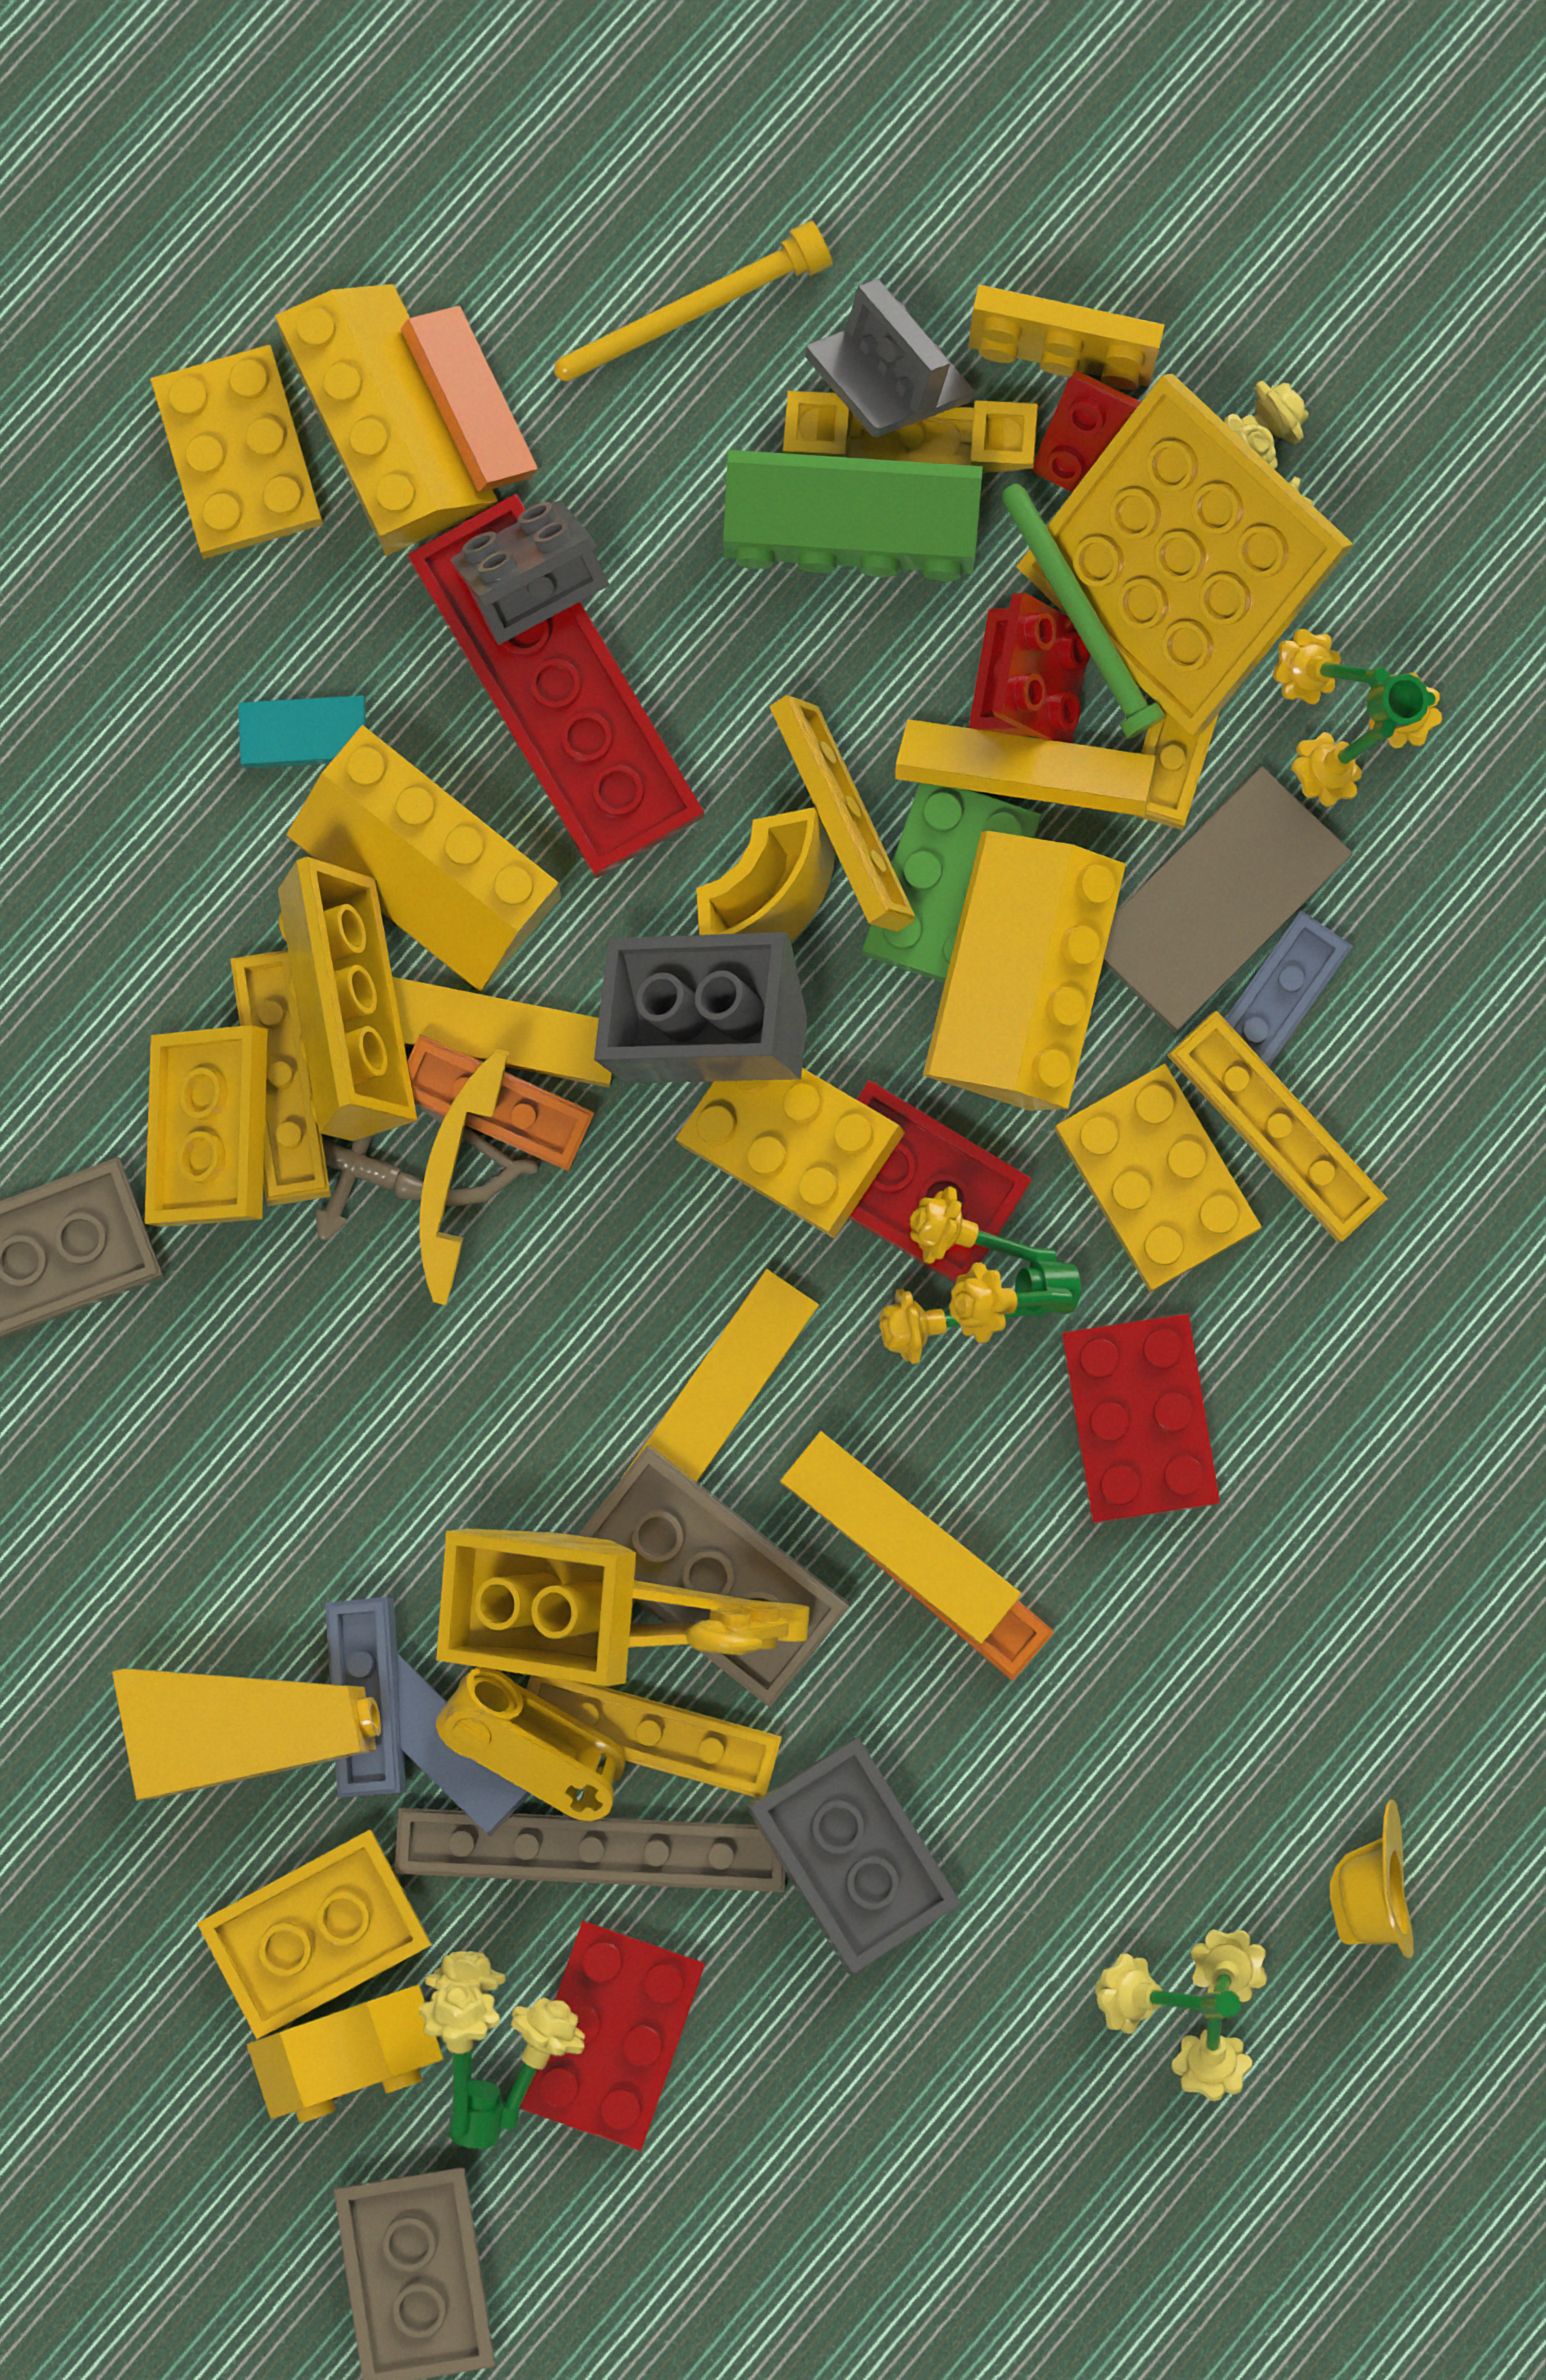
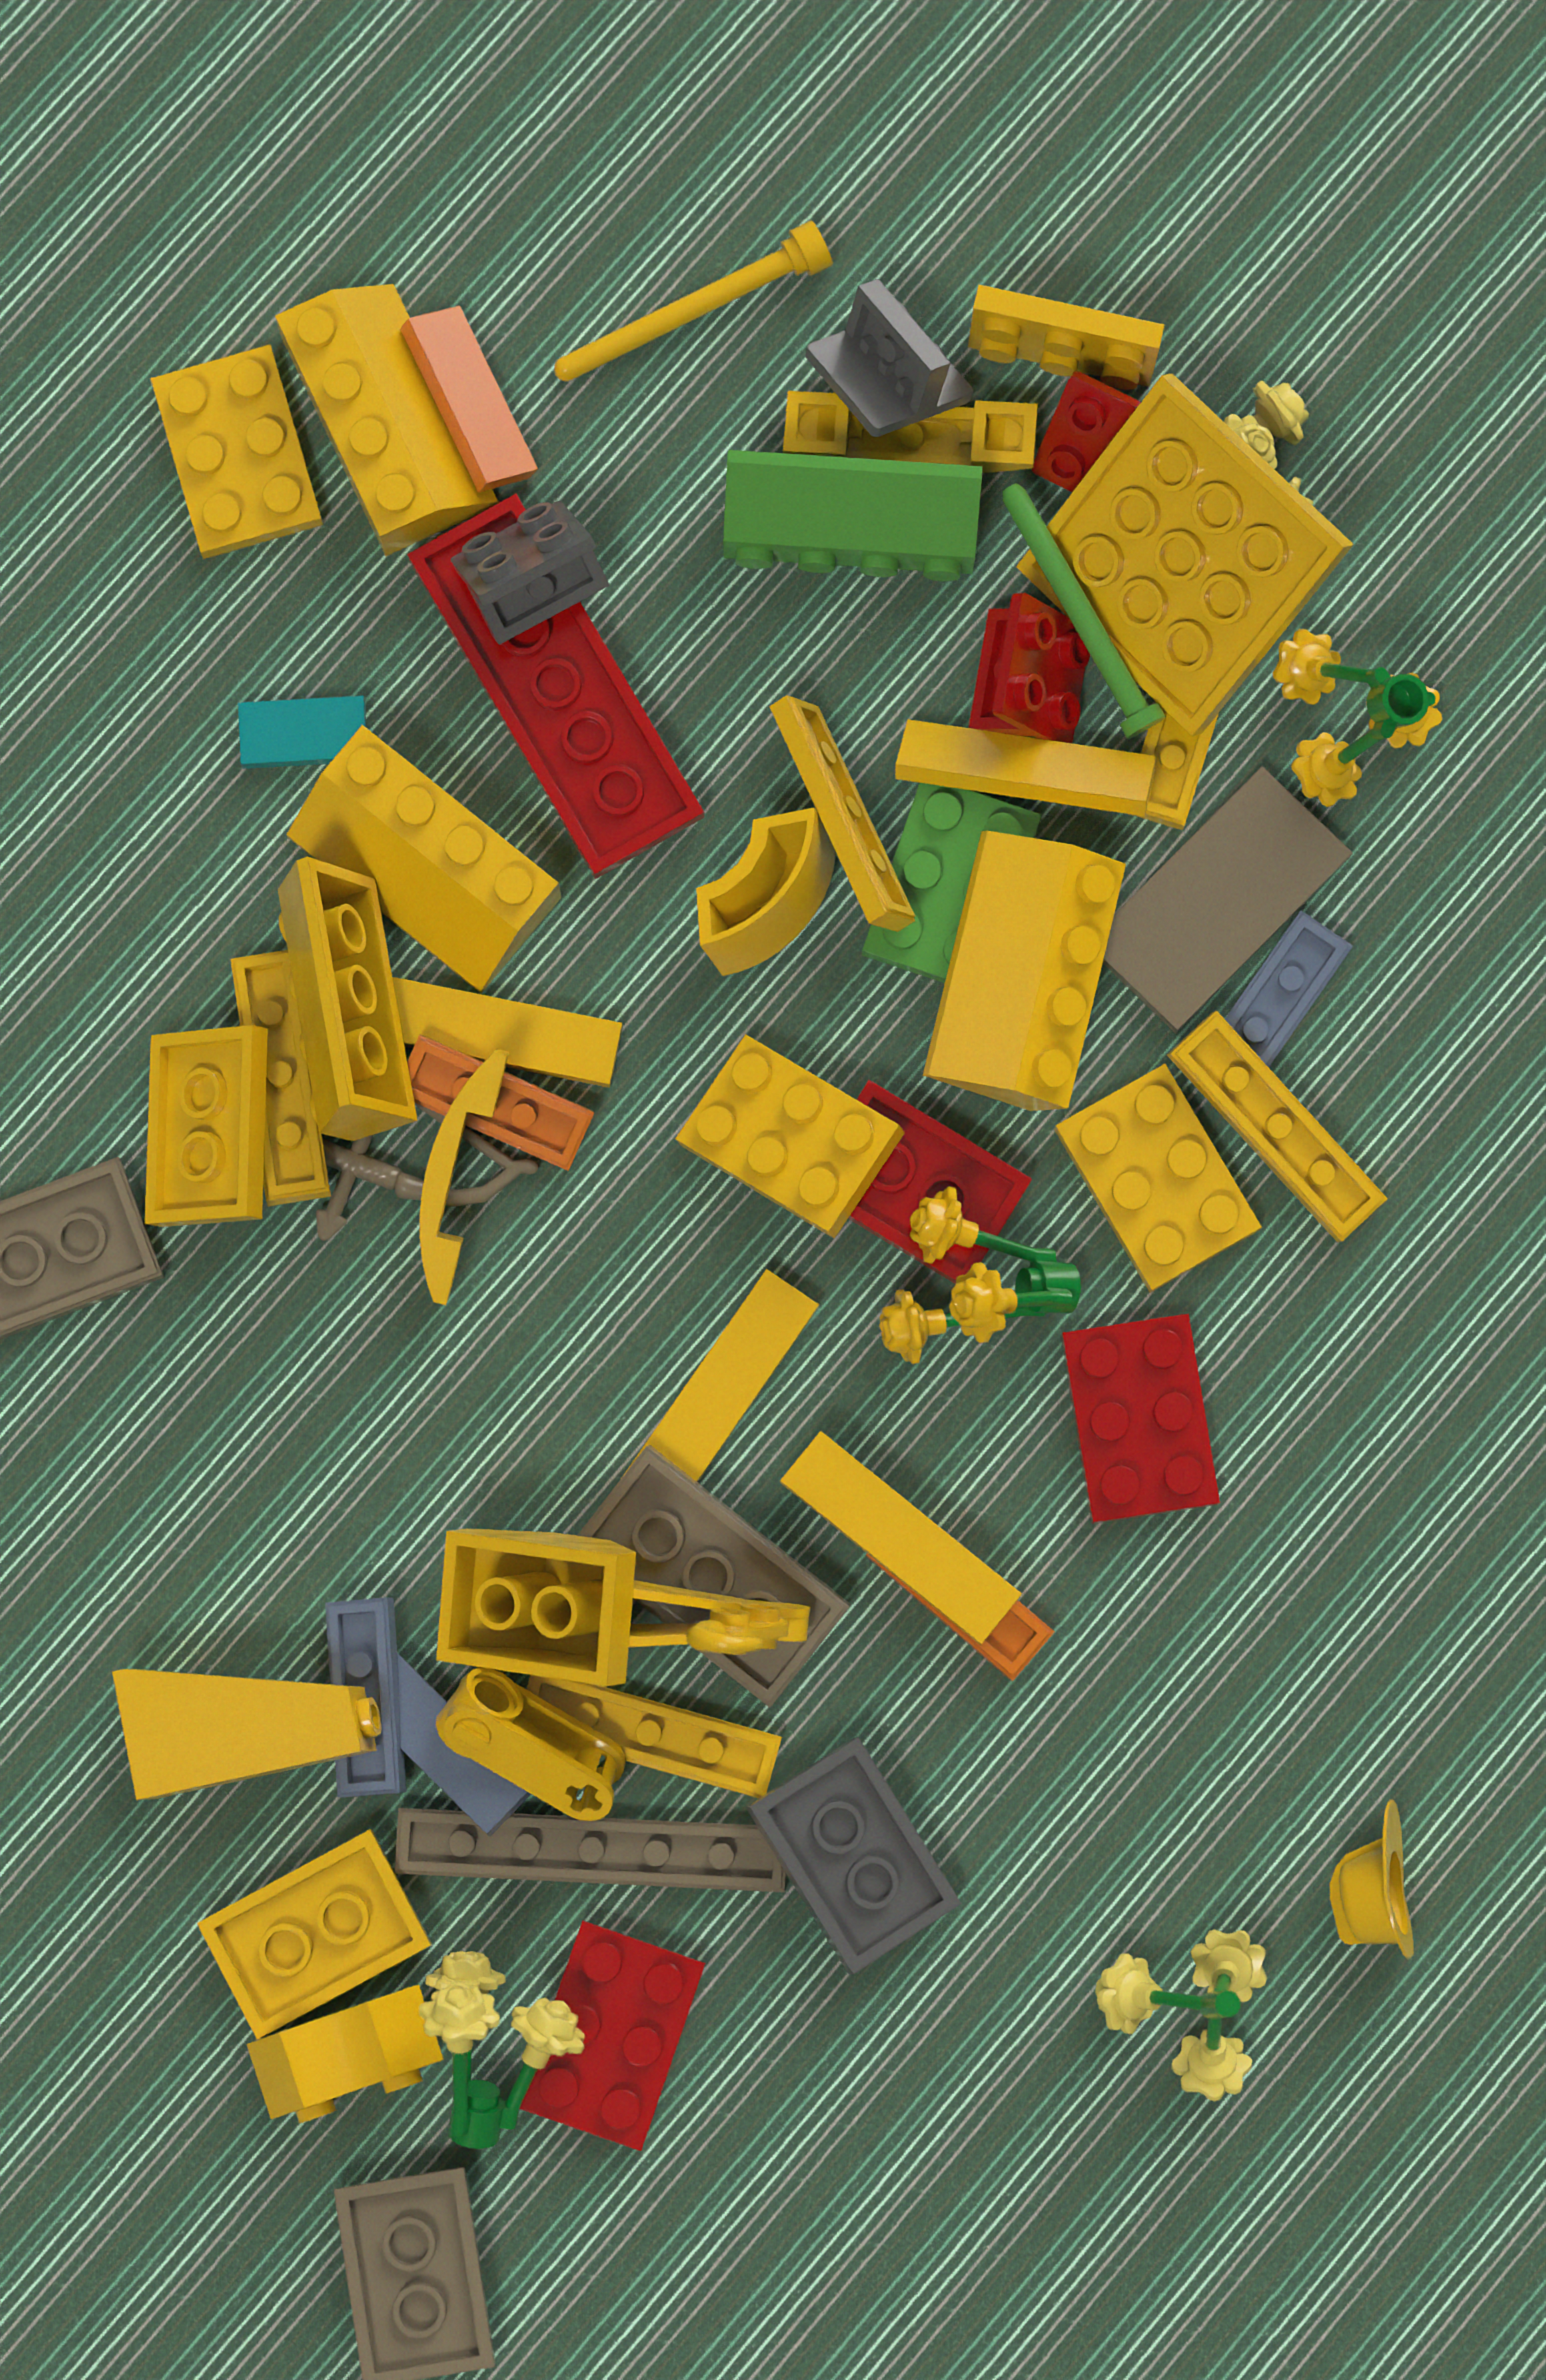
dark grey slope [594,932,807,1083] -> none

